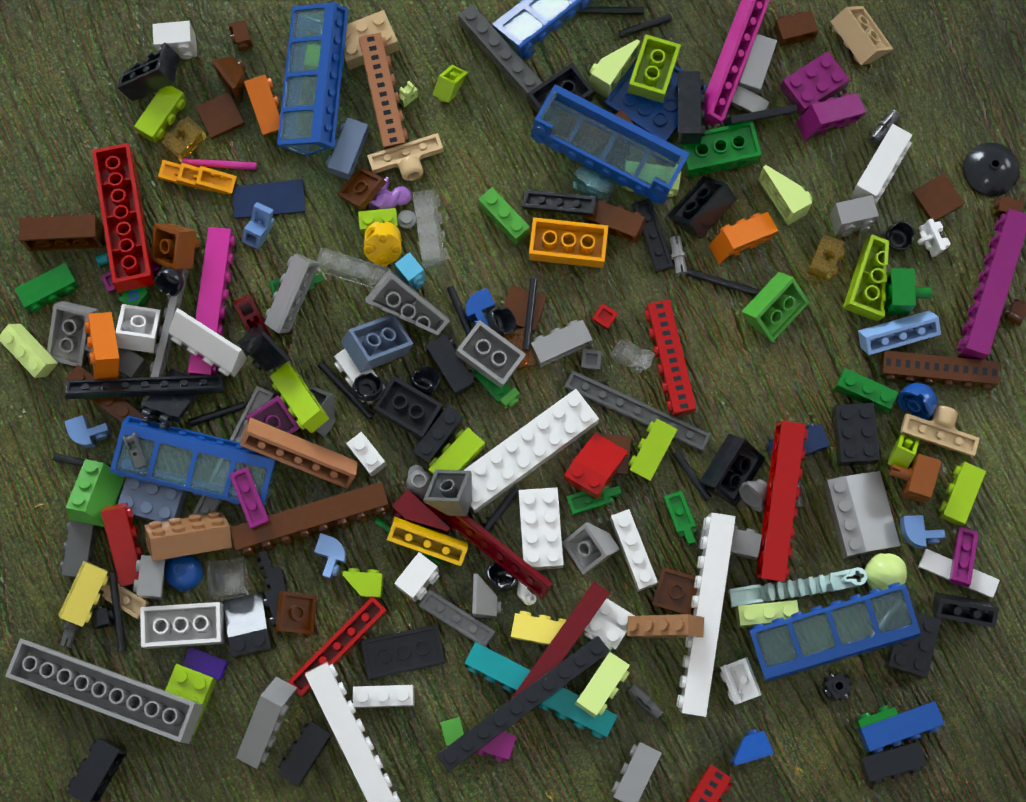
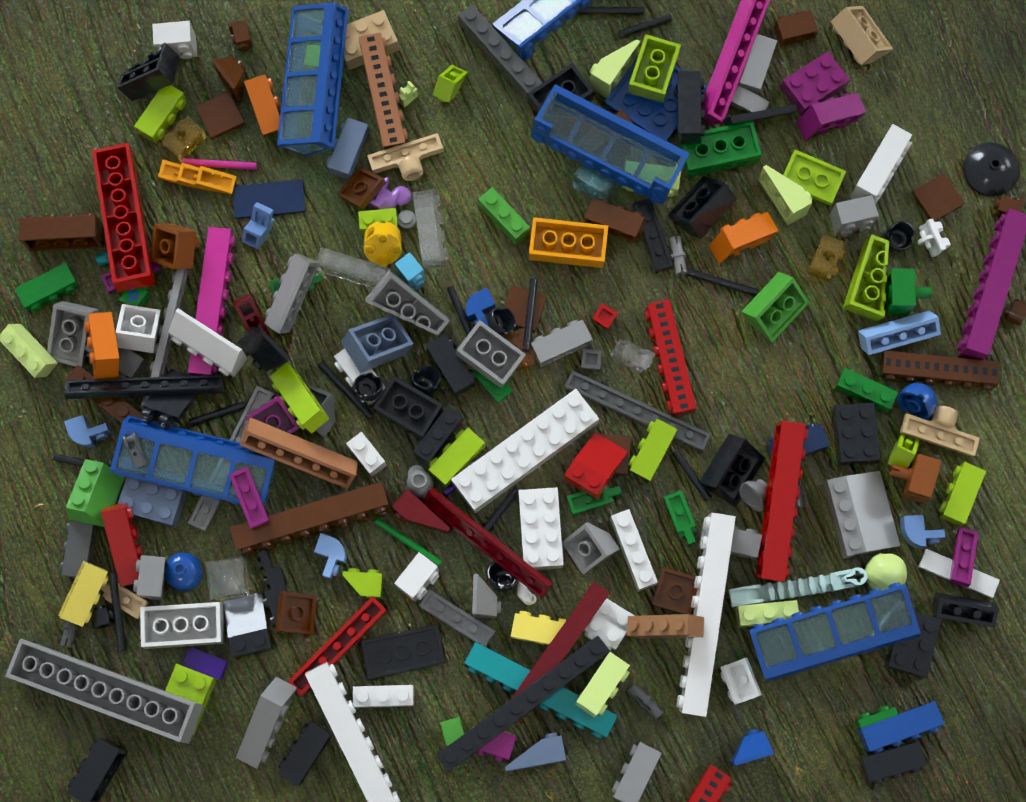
medium nougat brick [144,511,232,561] -> none
black hair [154,267,184,297] -> none
yellow brick [387,517,468,566] -> none
dark grey slope [423,470,472,516] -> none
bright green plate [500,388,520,410] -> none
black plate [522,190,598,217] -> none
black brick [821,672,852,702] -> none
dark grey pin [869,110,901,144] -> none
none -> sand blue slope [505,733,566,772]
none -> lime plate [783,150,846,206]

